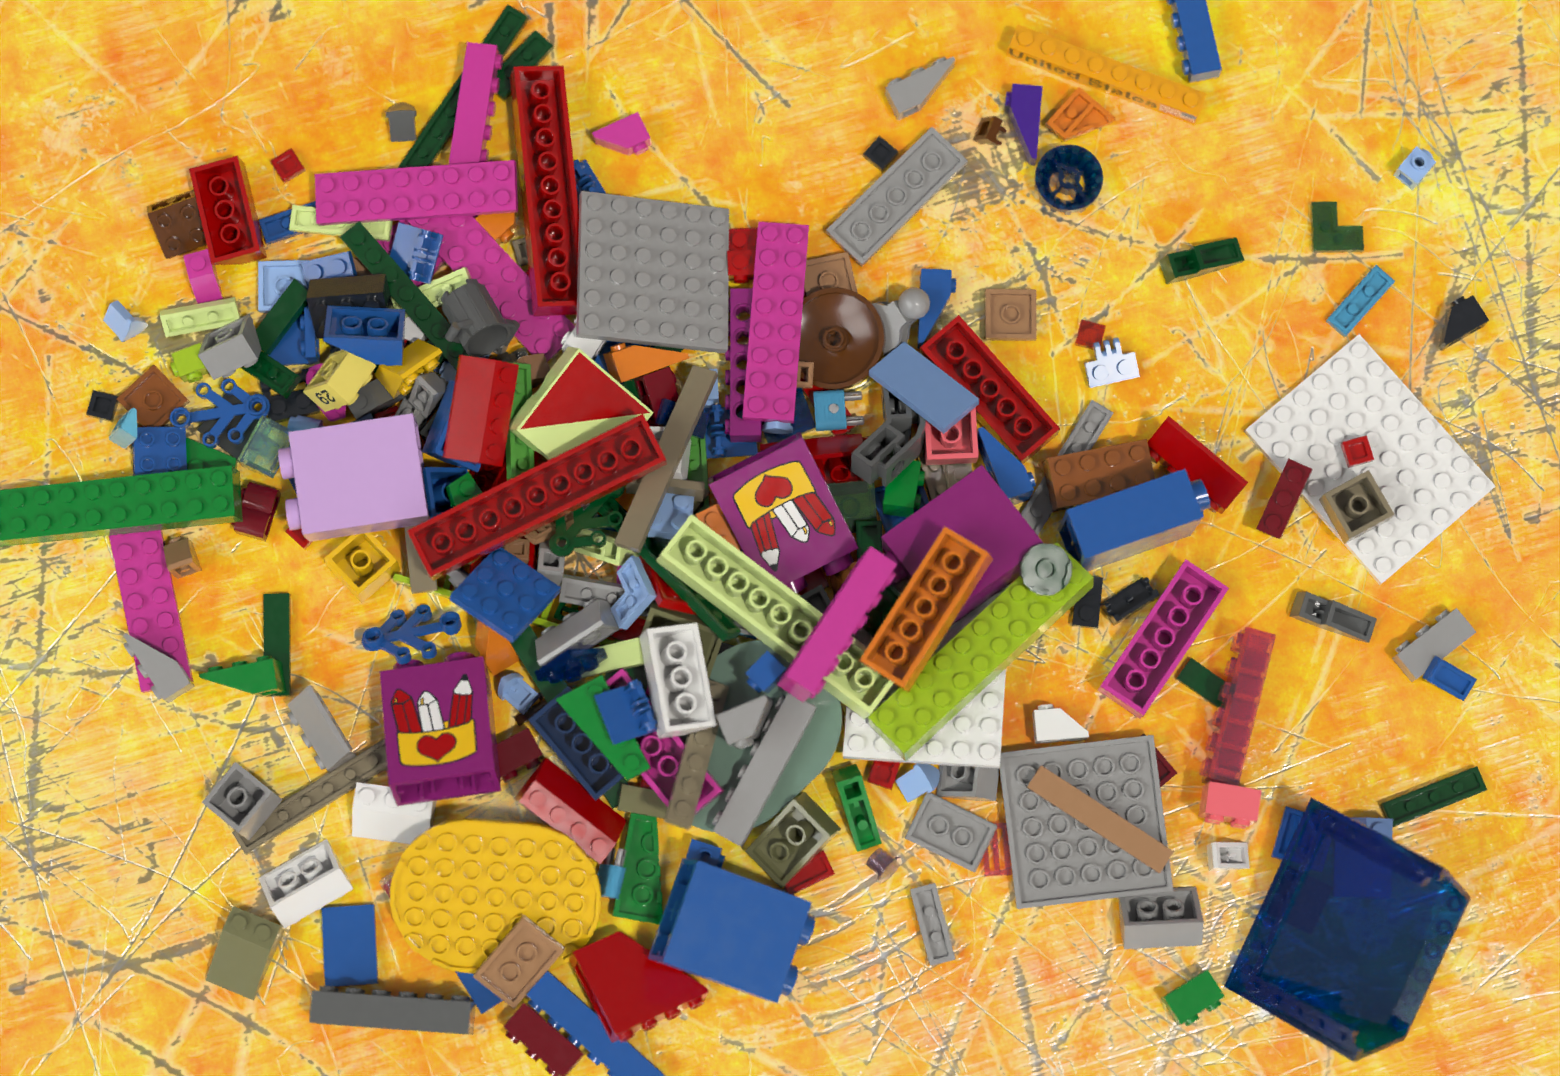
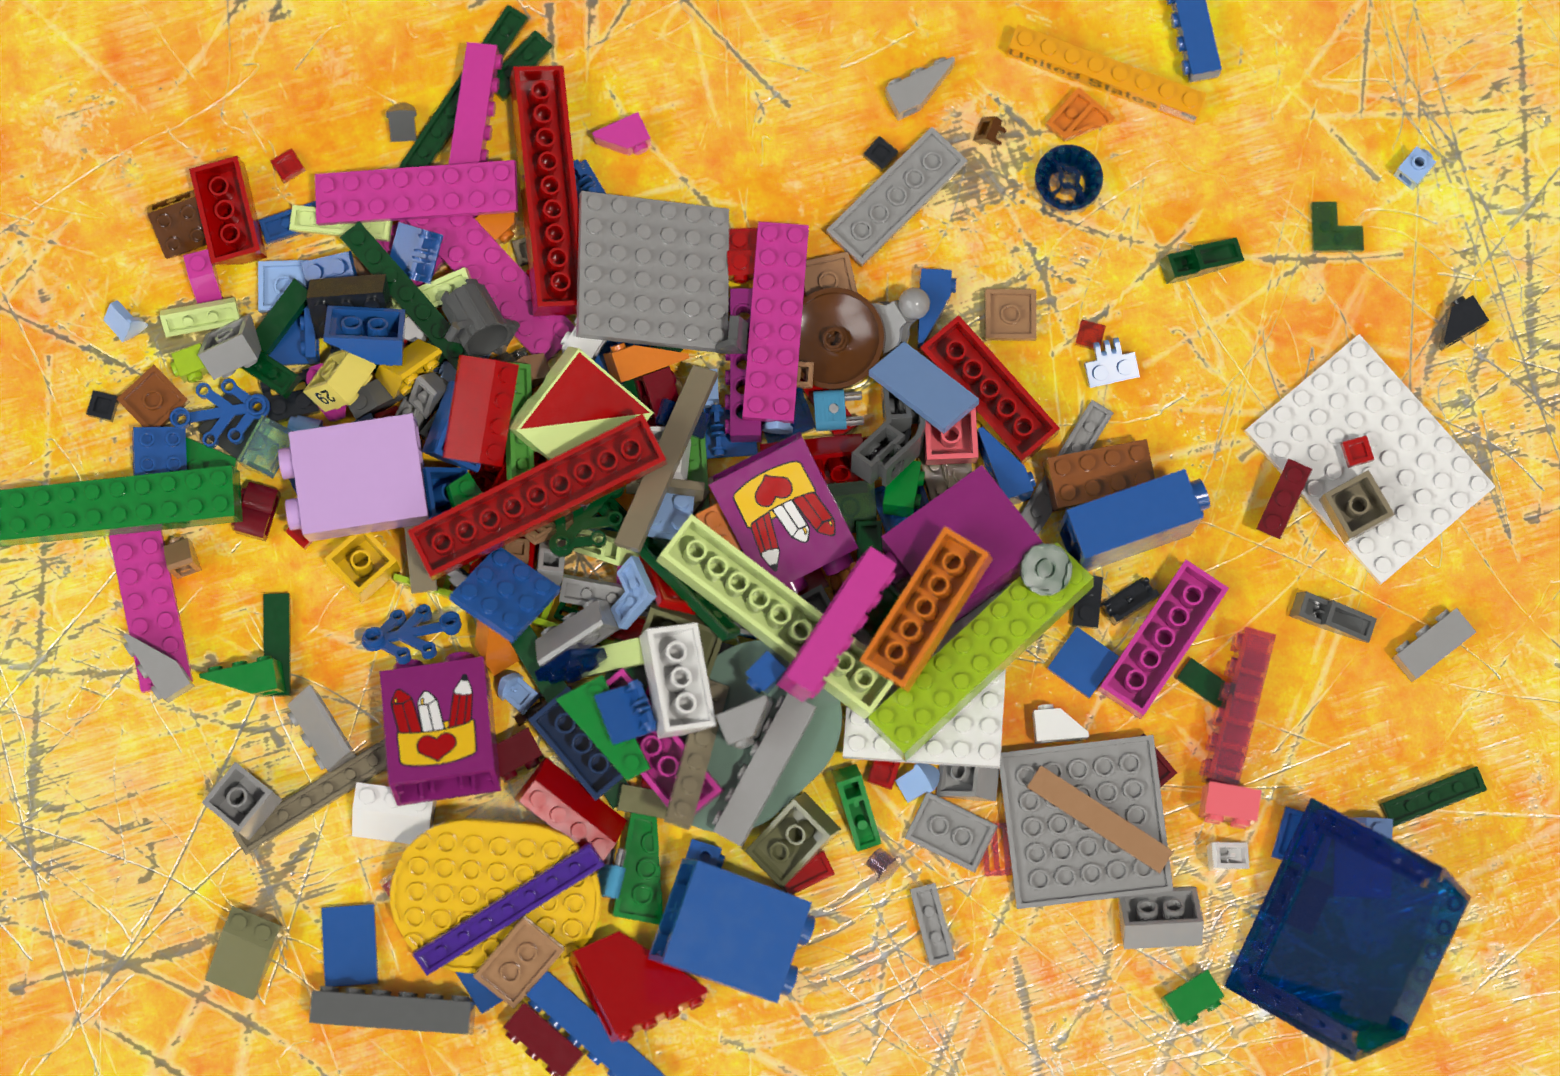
medium azure slope [108,408,137,449] -> none
white slope [258,839,353,929] -> none
dark purple slope [1005,83,1043,166] -> none
red slope [1147,416,1248,515] -> none
dark azure tile [1325,265,1395,338] -> none
blue tile [1422,655,1477,701] -> none
none -> dark purple tile [412,842,605,976]
none -> dark grey tile [715,316,749,354]
none -> blue tile [1047,627,1119,699]

